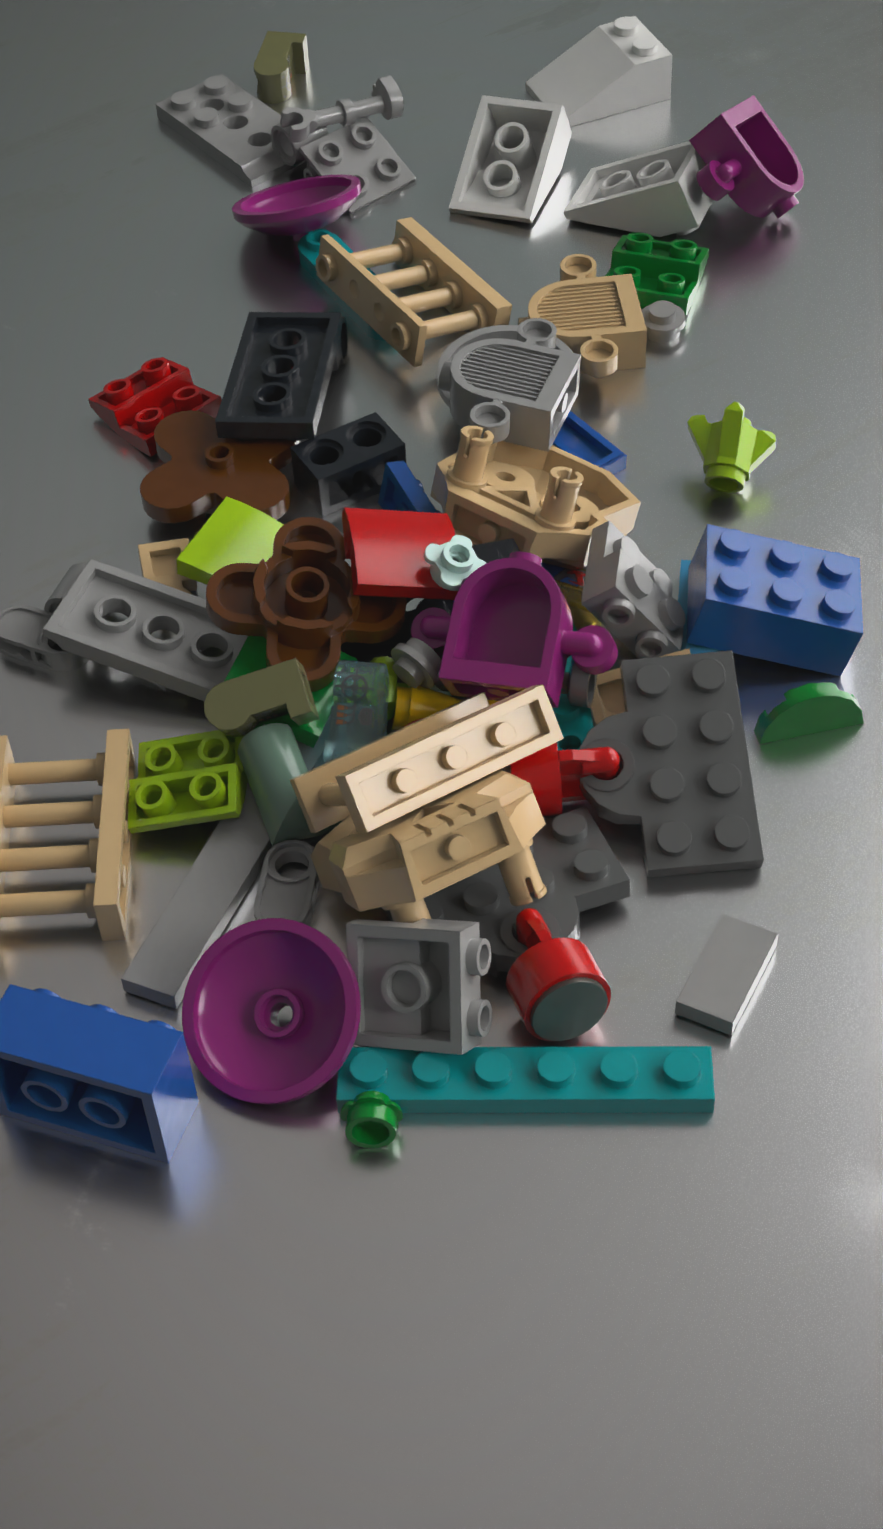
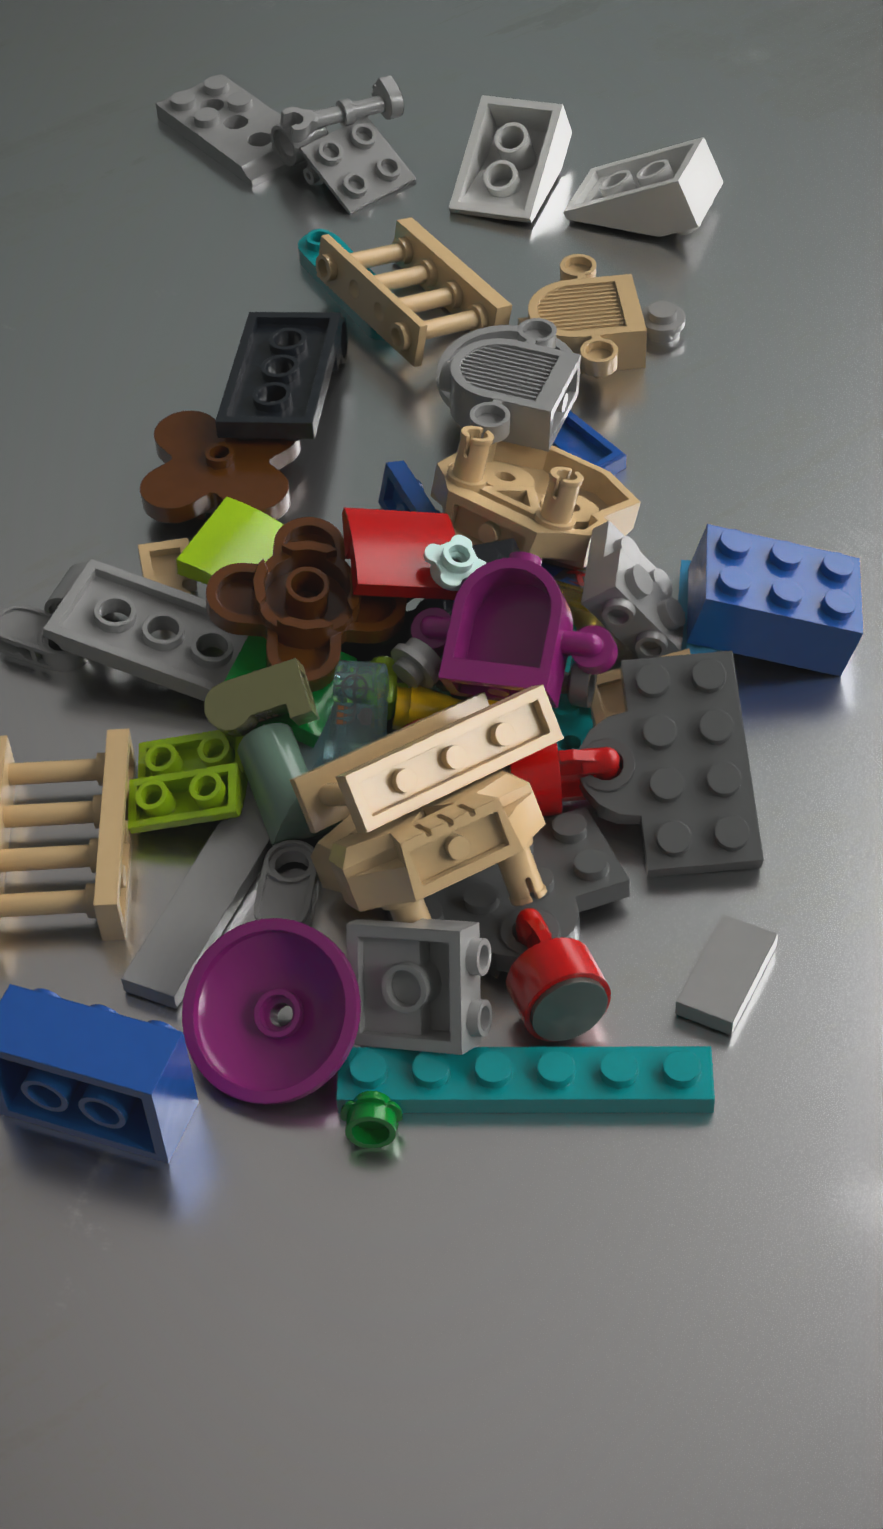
red slope [88,357,222,456] -> none
magenta dish [232,174,362,241] -> none
olive leg [254,31,309,104] -> none
black brick [290,412,407,517] -> none
white slope [525,16,673,127] -> none
green slope [605,232,709,315] -> none
lime rock [687,401,776,493] -> none
magenta piece [689,95,804,219] -> none
green tile [754,682,864,744] -> none

